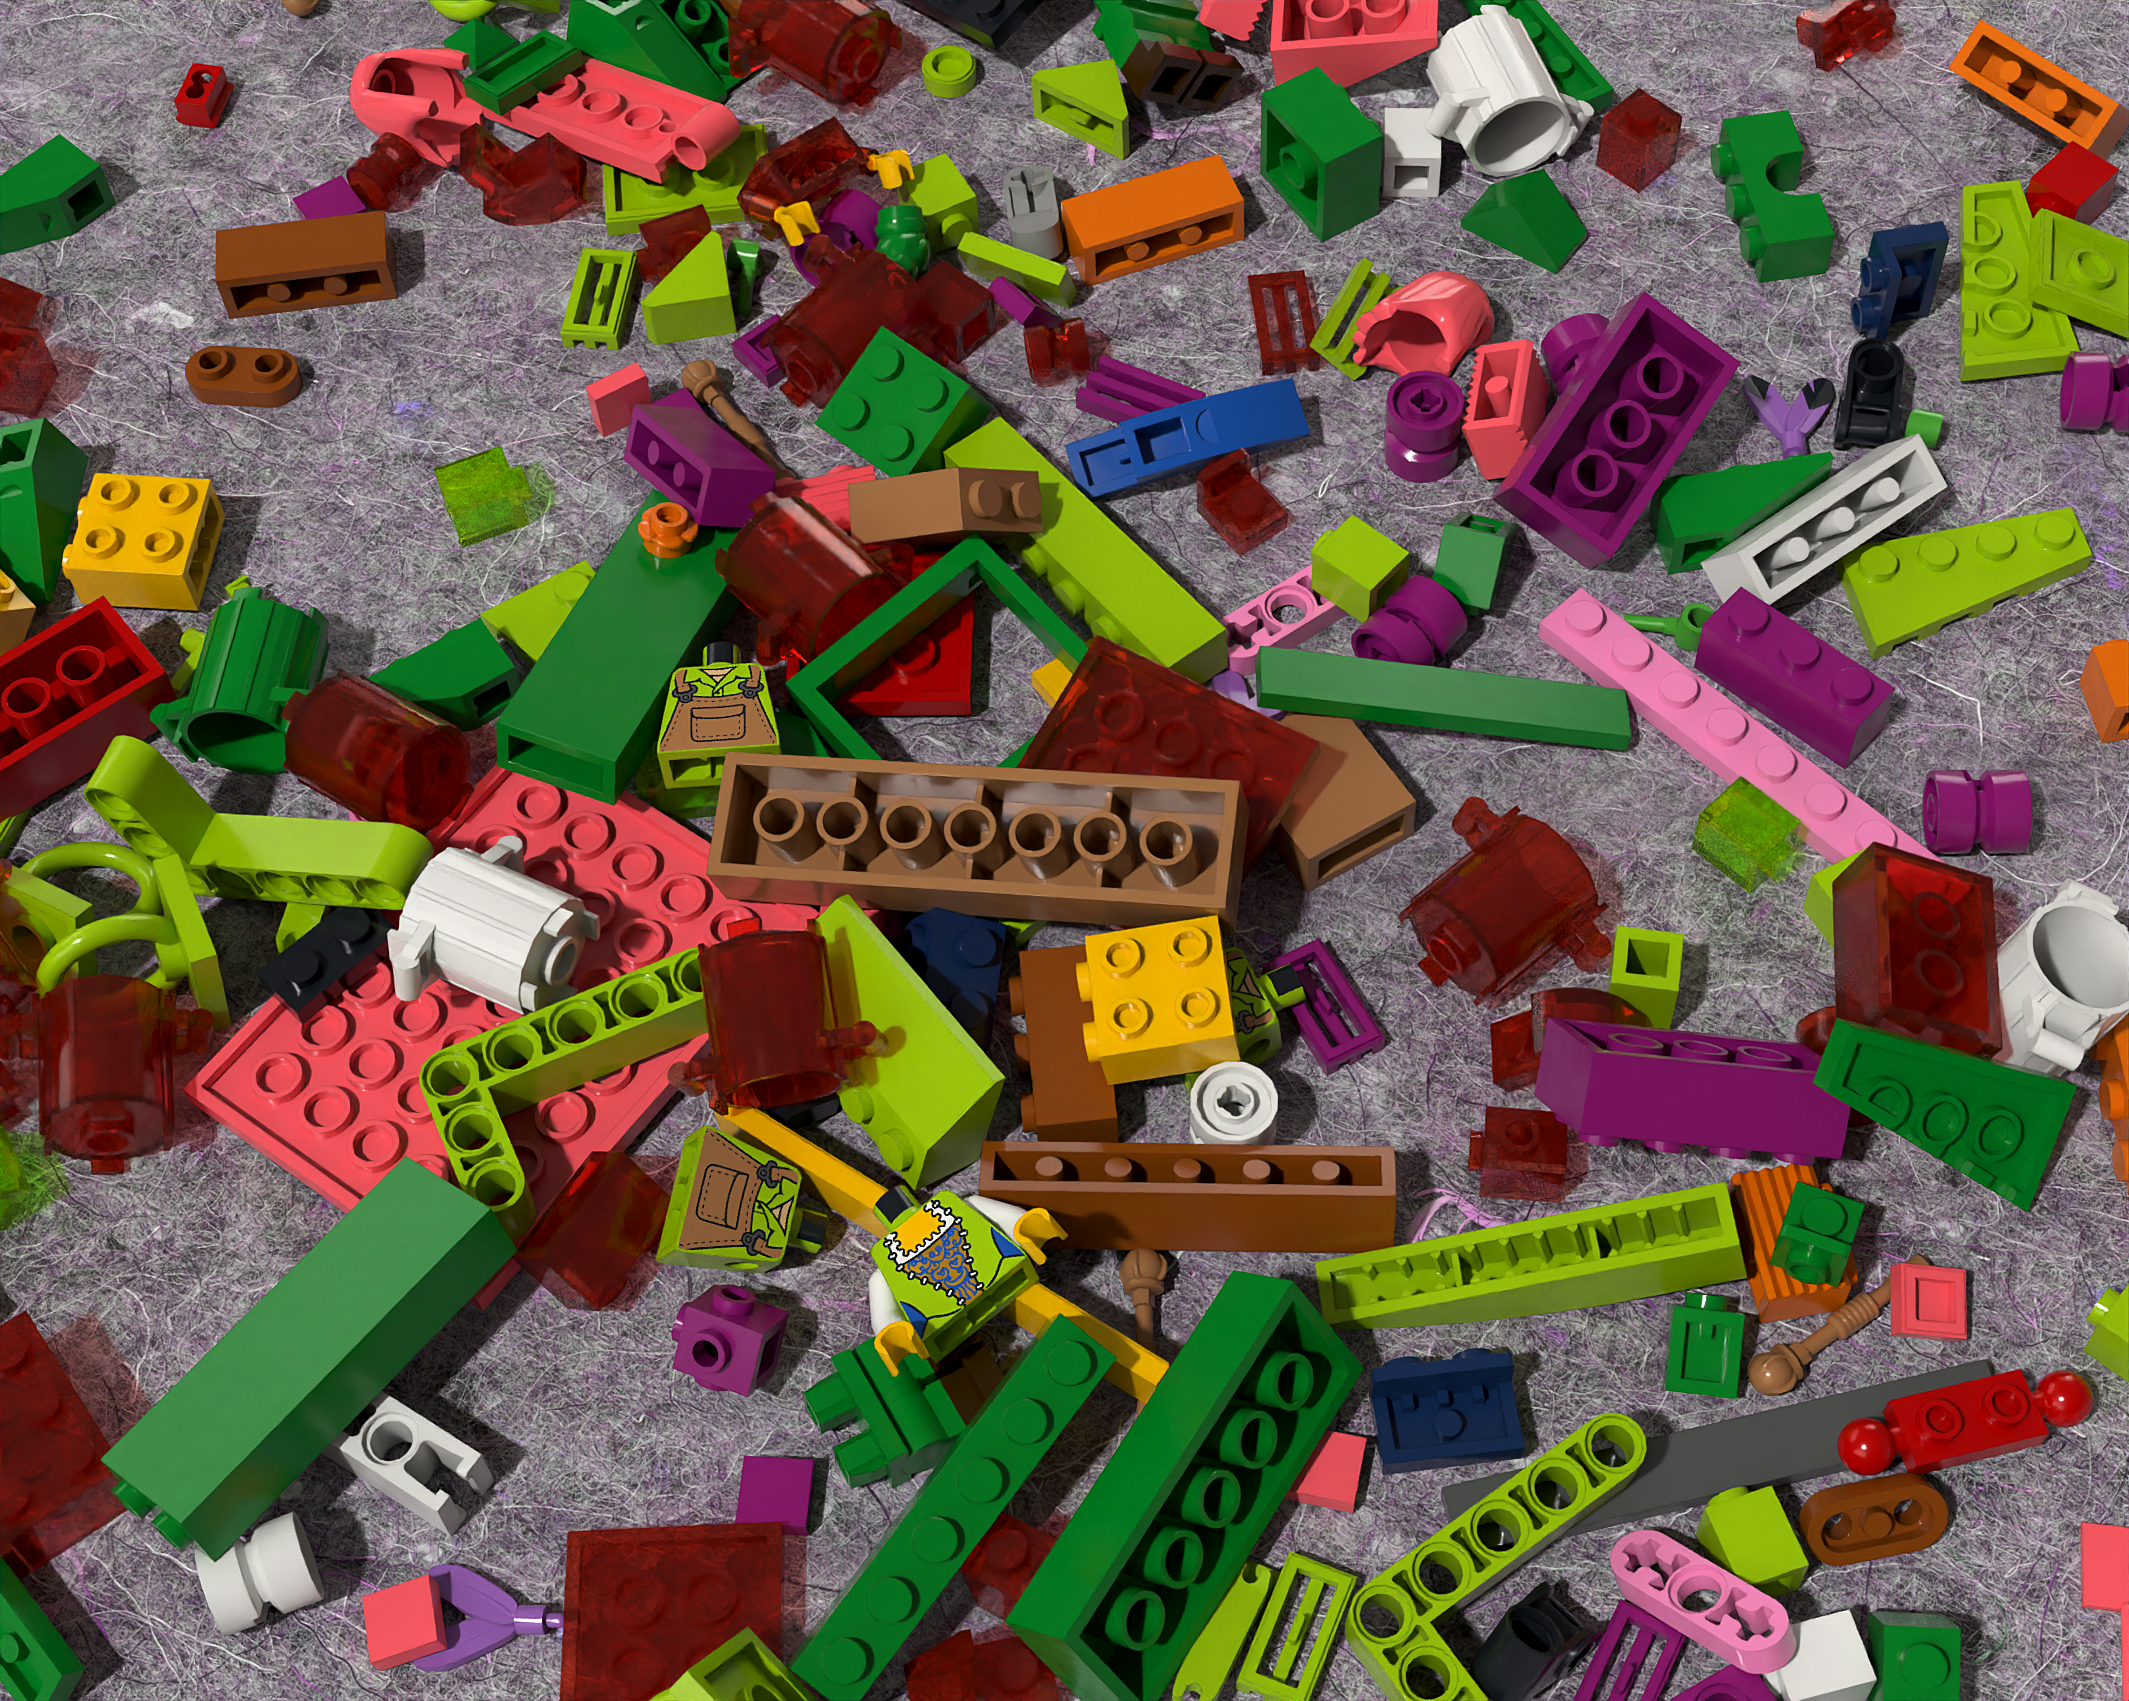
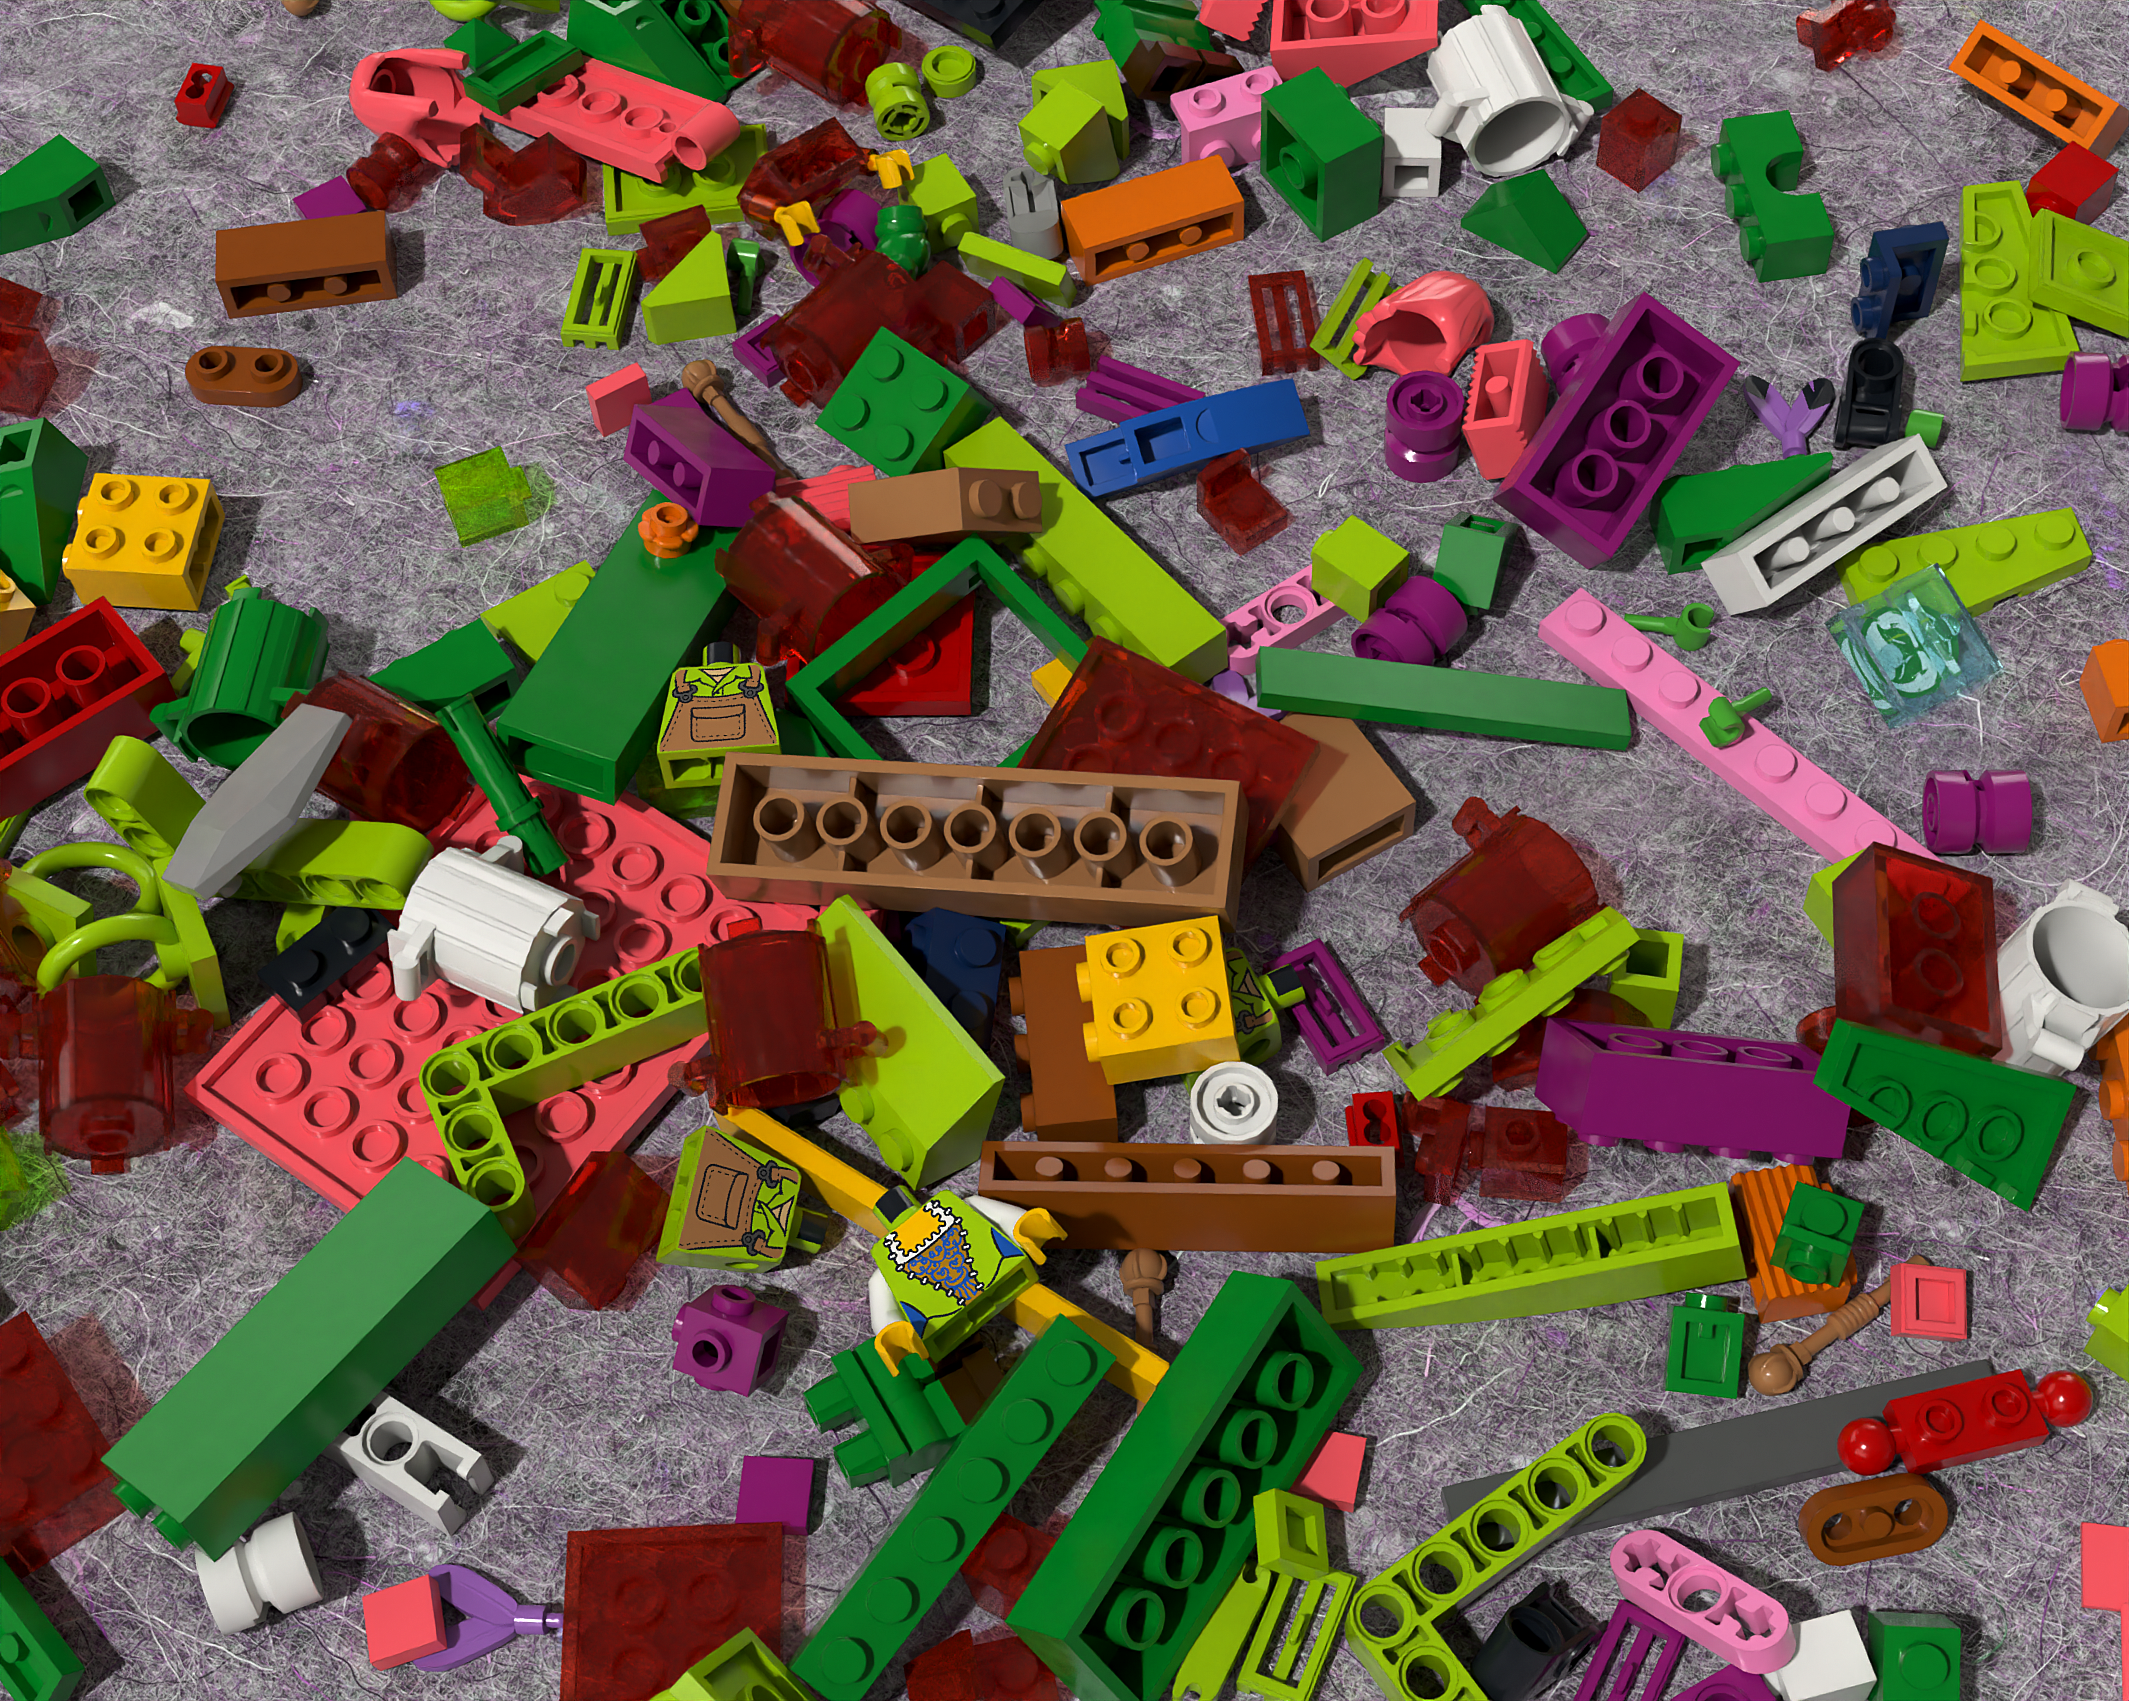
dark blue bracket [1369,1348,1525,1475] -> none
clear neon green brick [1691,776,1801,894] -> none
magenta brick [1694,587,1895,769] -> none
lime brick [1696,1485,1809,1598] -> none
none -> light grey piece [161,703,353,900]
none -> green pin [434,692,571,880]
none -> lime wheel [865,62,930,141]
none -> lime slope [1018,78,1120,185]
none -> bright pink bracket [1170,66,1283,169]
none -> lime tile [1253,1488,1329,1581]
none -> red piece [1344,1091,1405,1169]
none -> lime wing [1381,906,1641,1102]
none -> clear red bracket [1401,1091,1472,1207]
none -> bright green hand [1699,687,1772,748]
none -> clear light blue slope [1824,563,2003,729]

